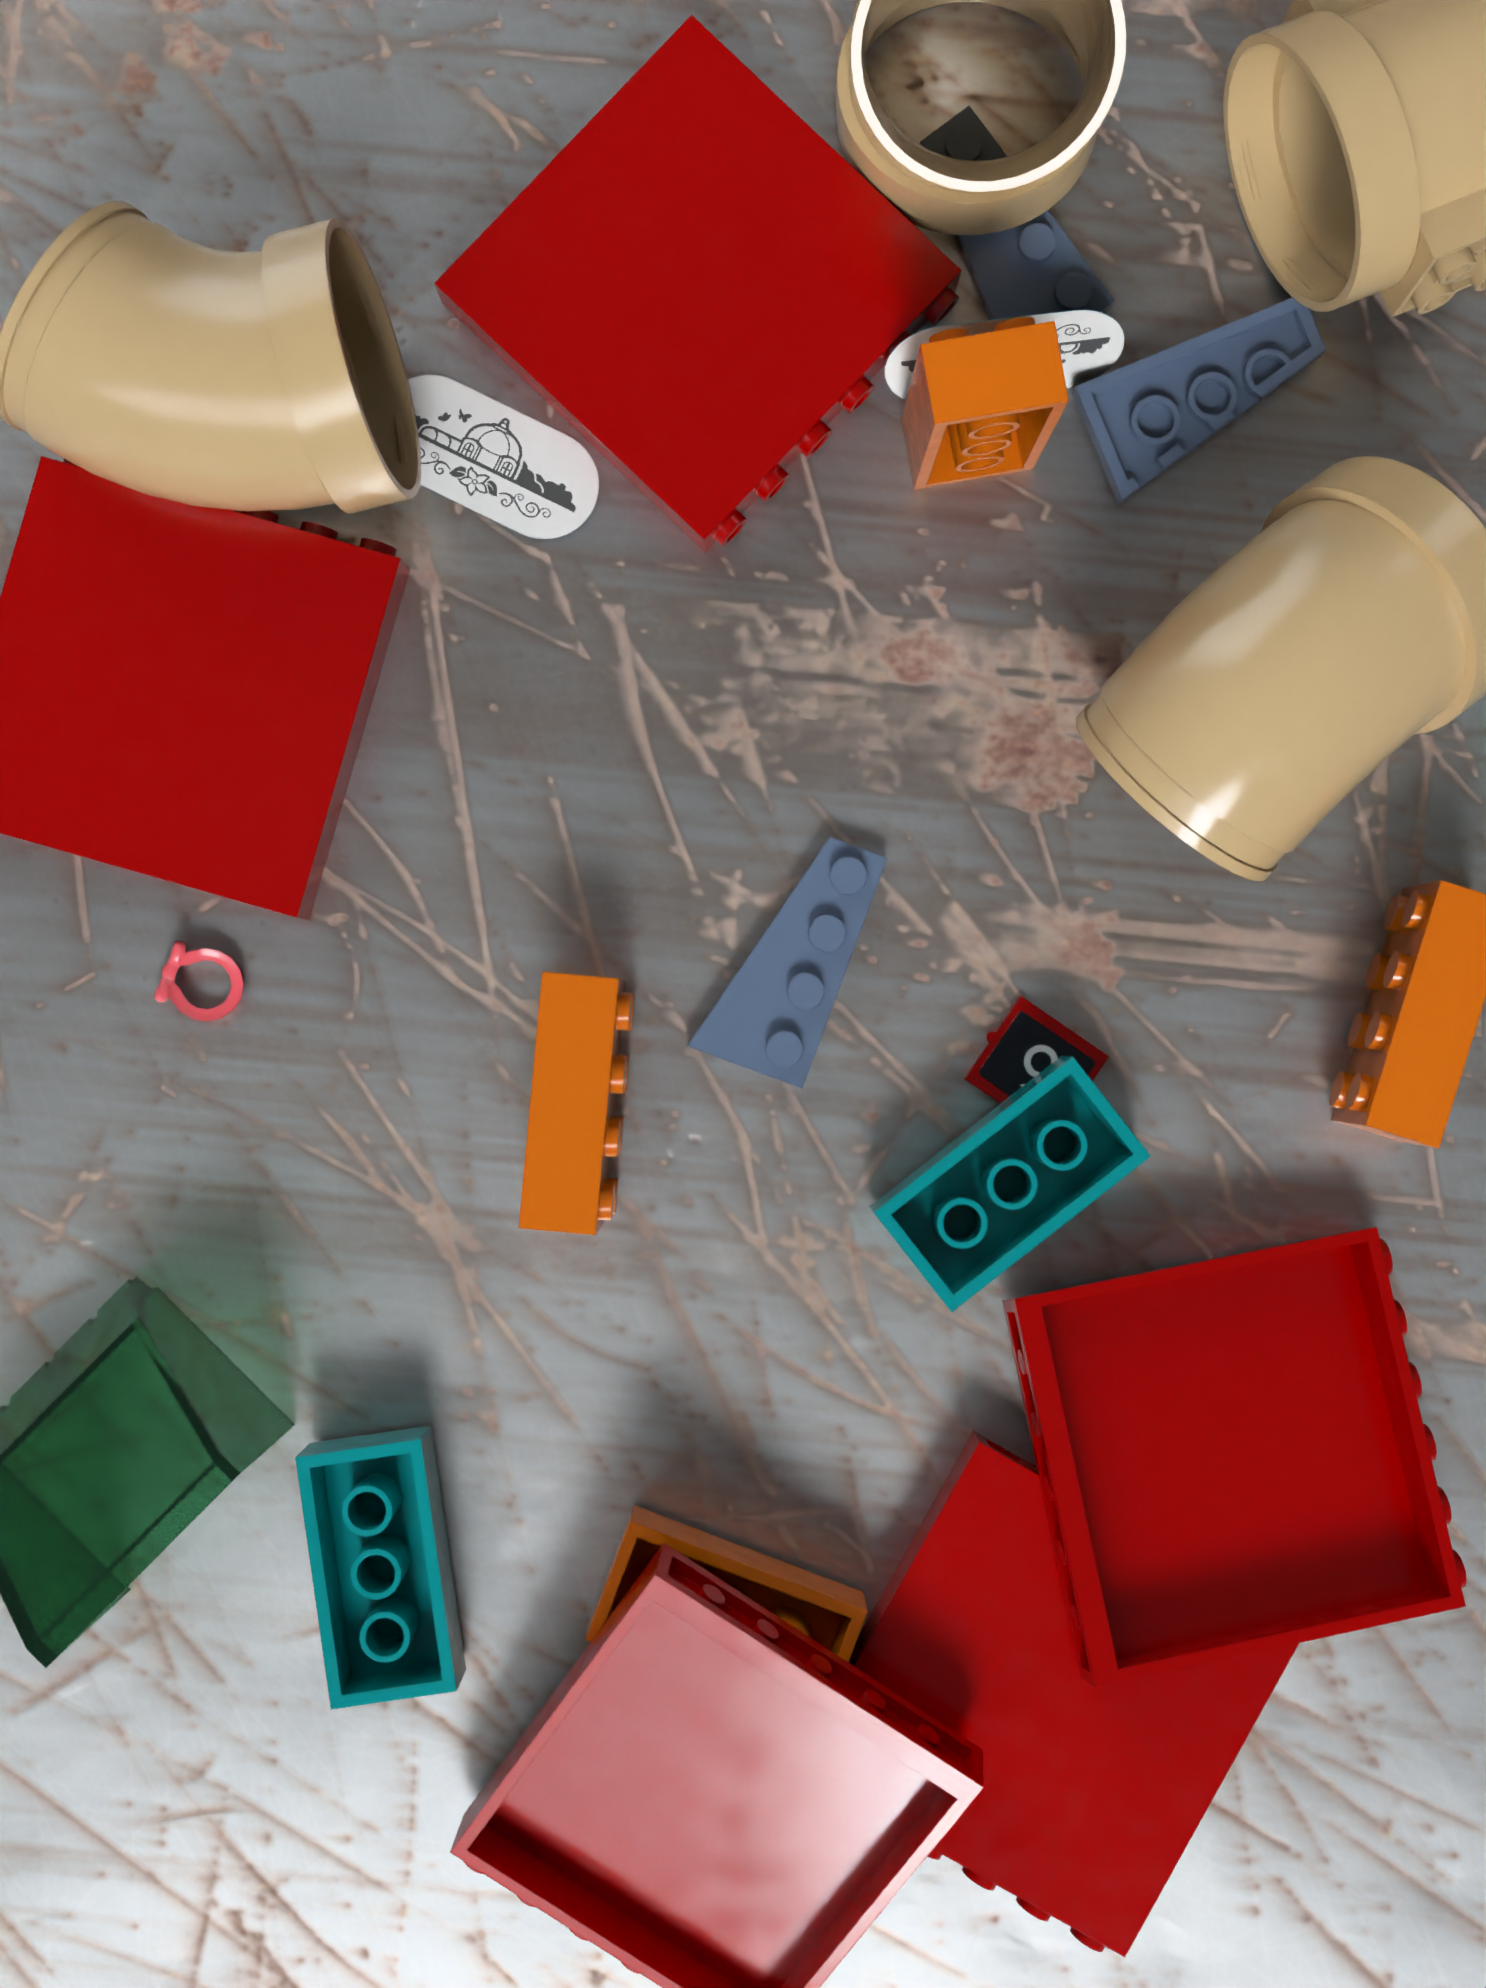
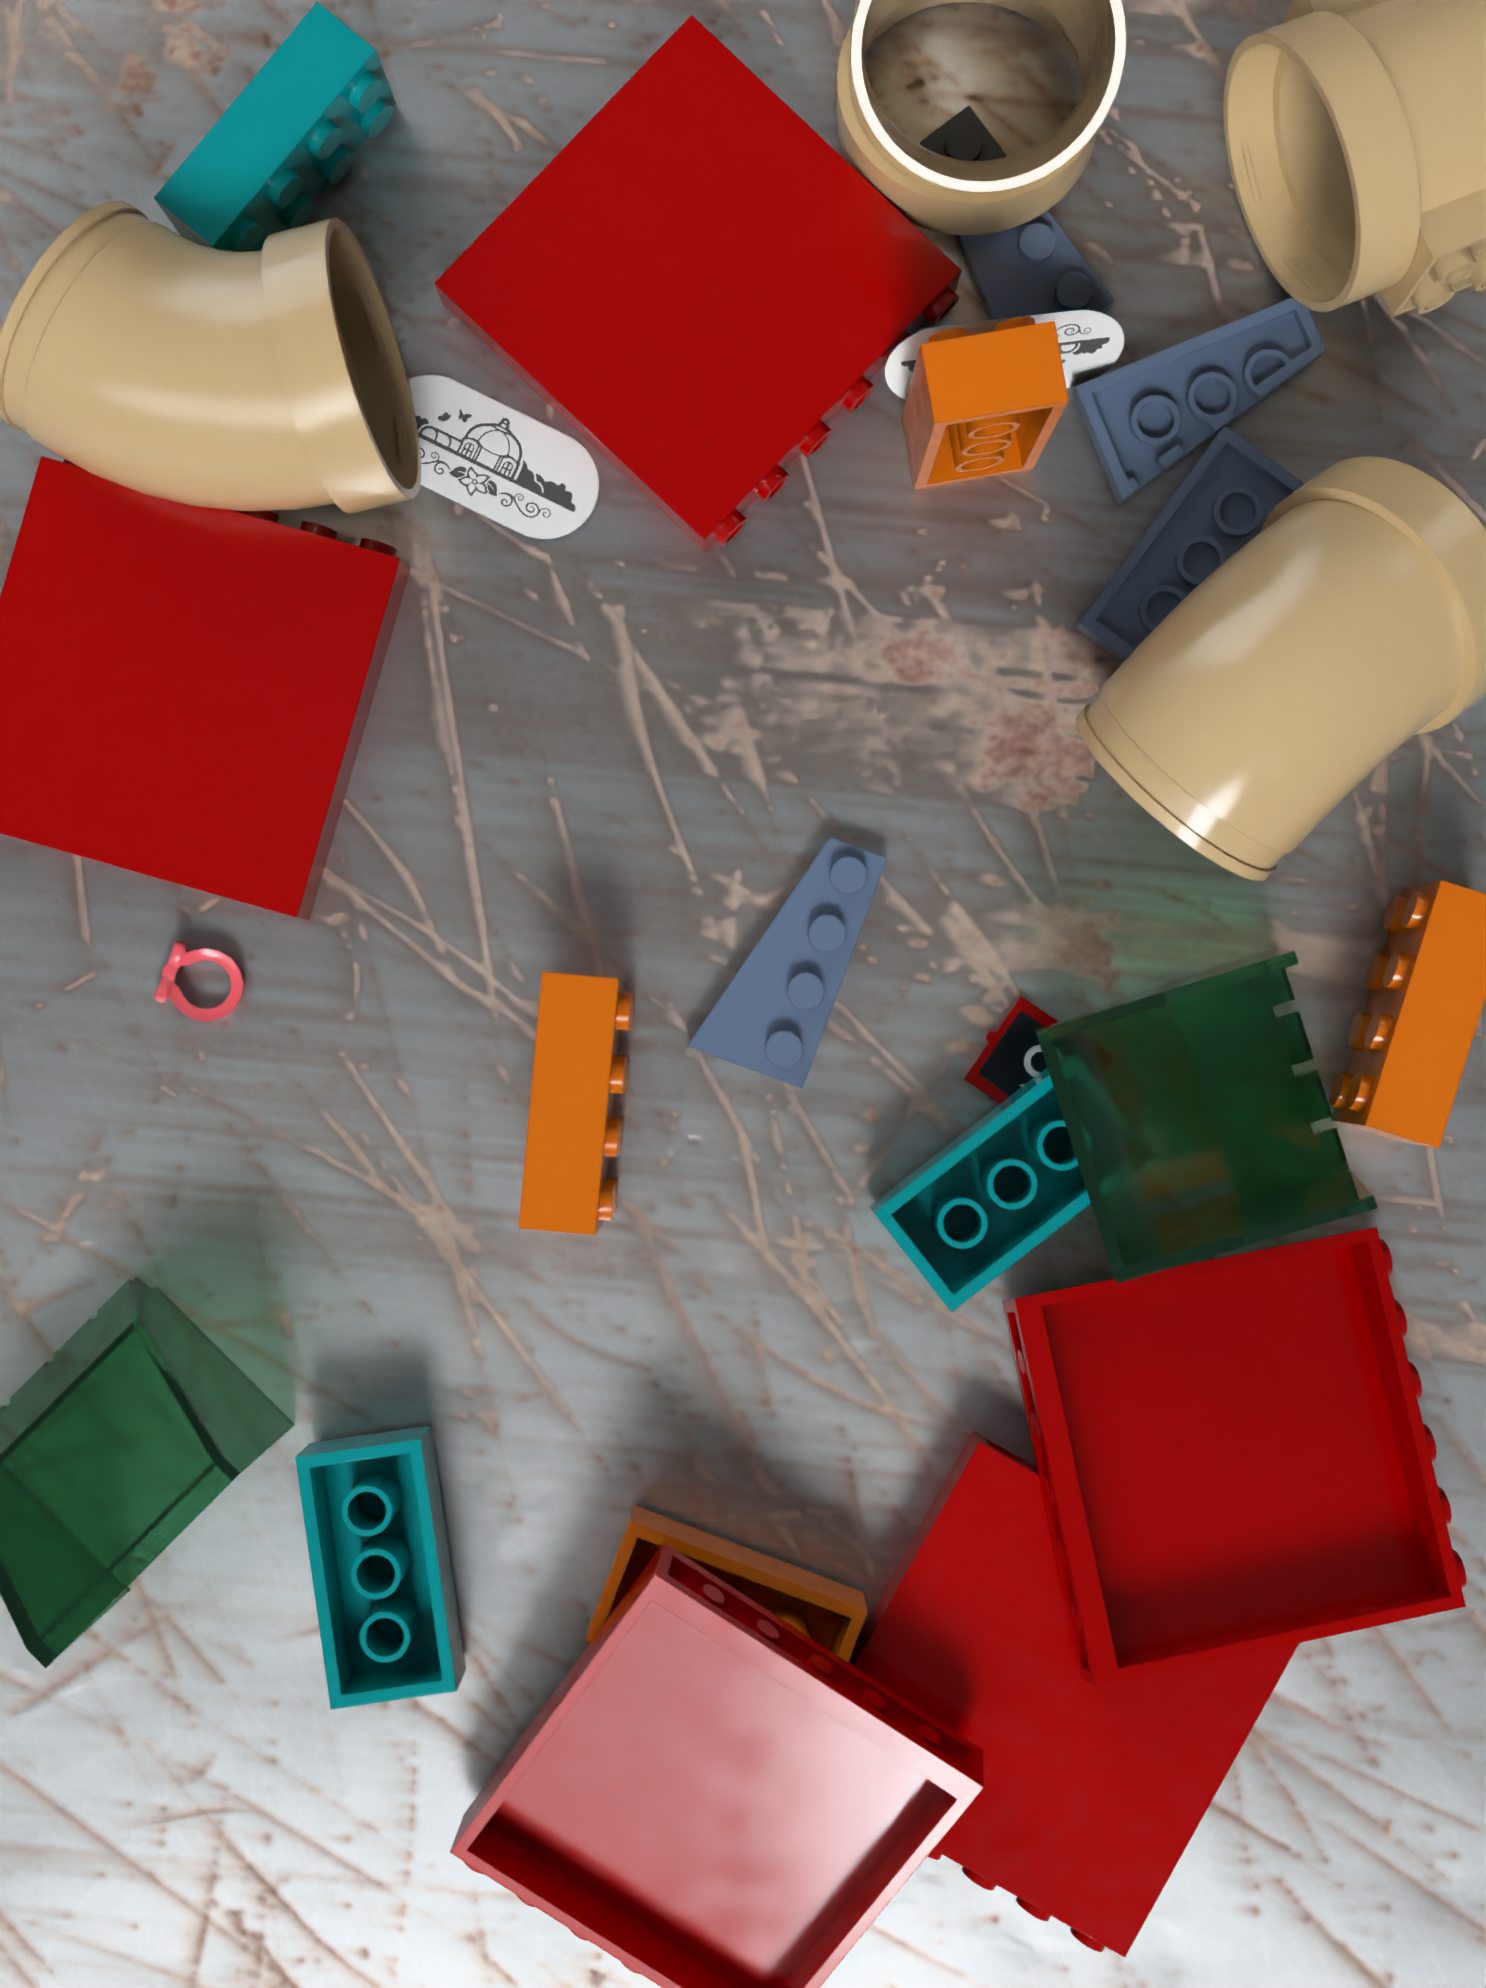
none -> teal brick [154,2,396,252]
none -> clear green windscreen [1036,947,1378,1283]
none -> sand blue plate [1075,425,1304,662]

